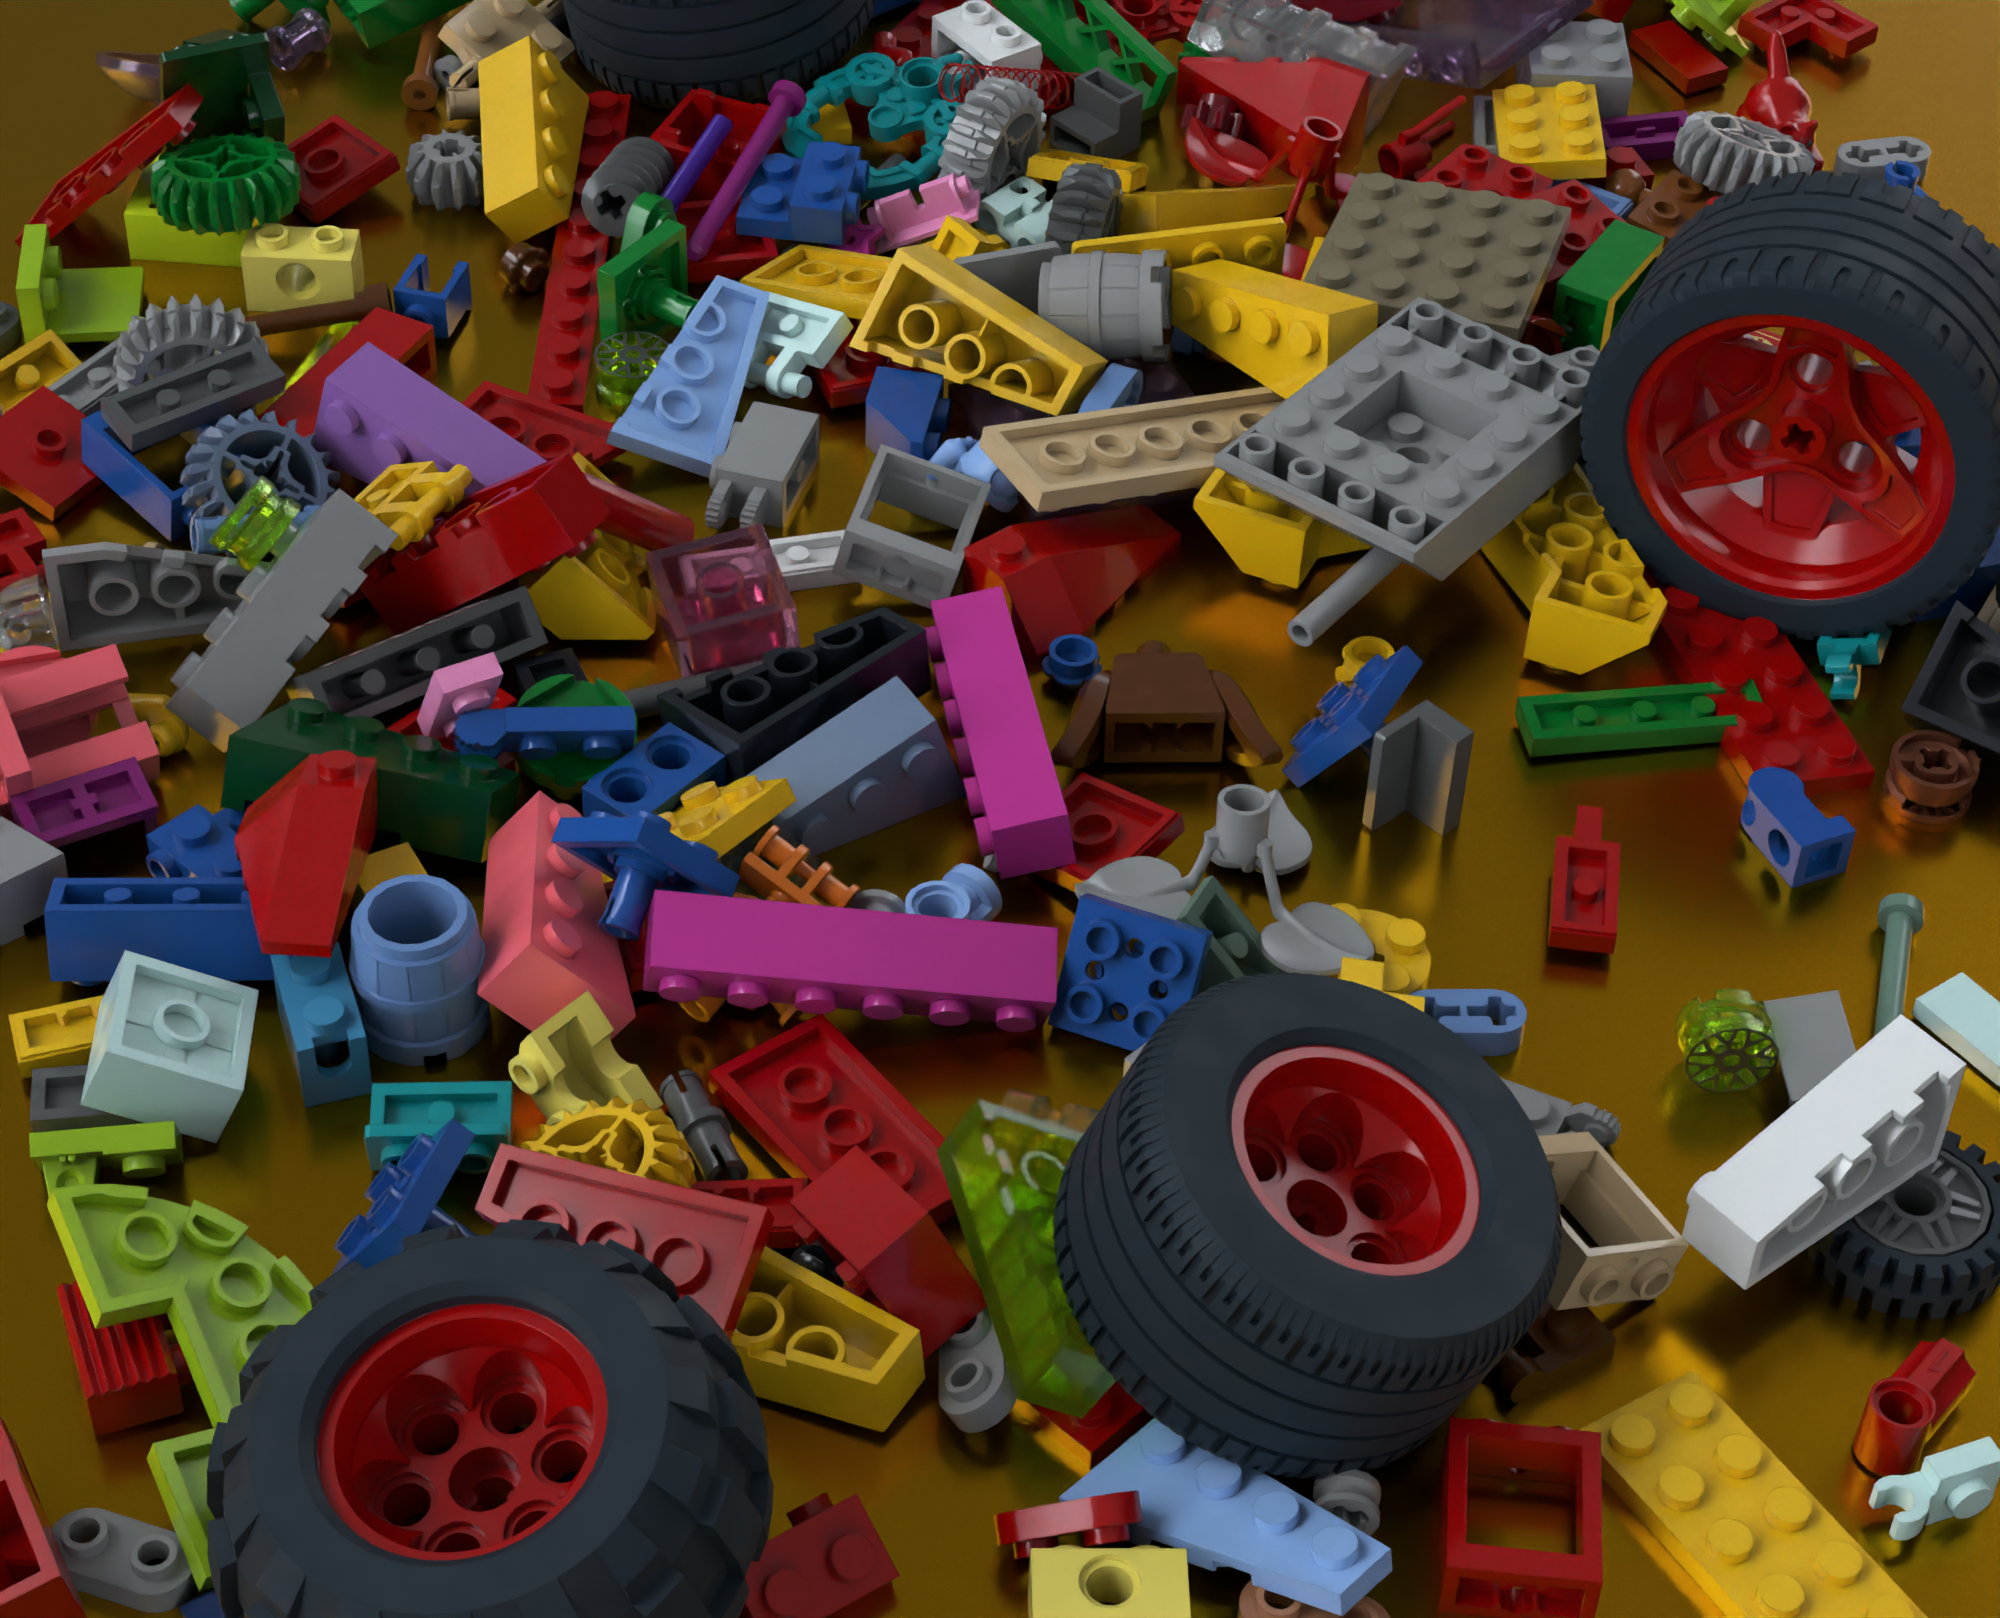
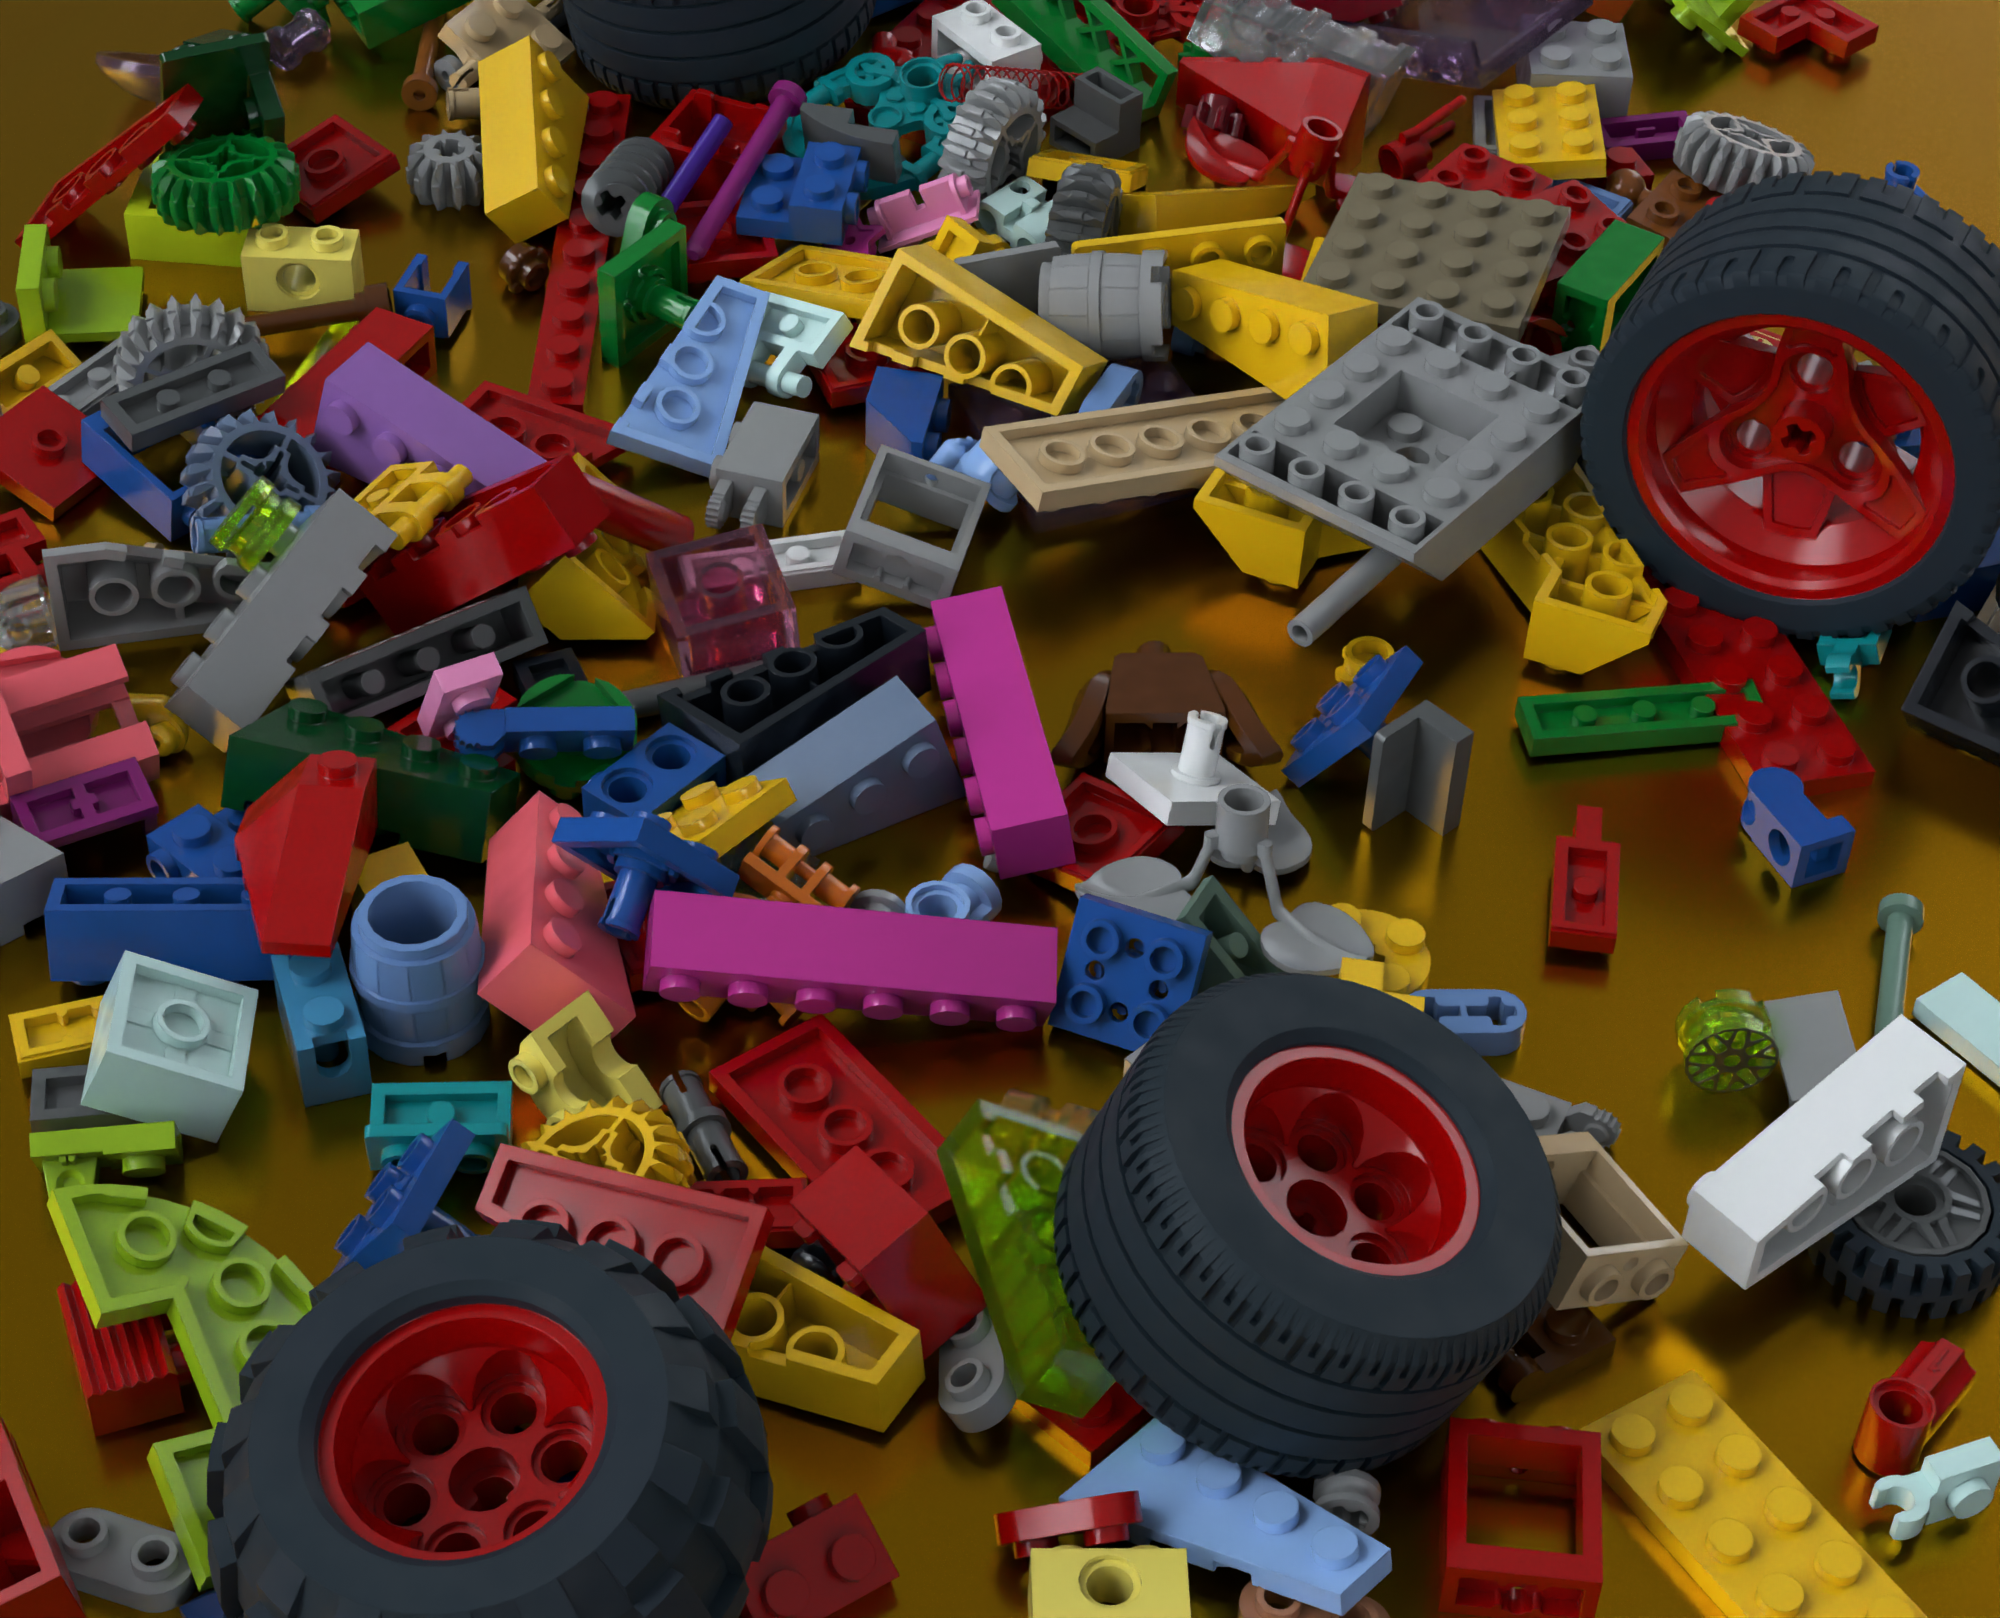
clear neon green wheel [594,331,669,413] -> none
red wedge [963,505,1182,665] -> none
blue plate [1042,634,1102,690] -> none
red tile [1629,20,1729,95] -> none
red animal [1736,30,1824,172] -> none
light grey beam [1833,136,1931,182] -> none
copper wheel [1883,730,1980,825] -> none
none -> dark grey slope [800,102,903,184]
none -> white tile [1105,710,1281,826]

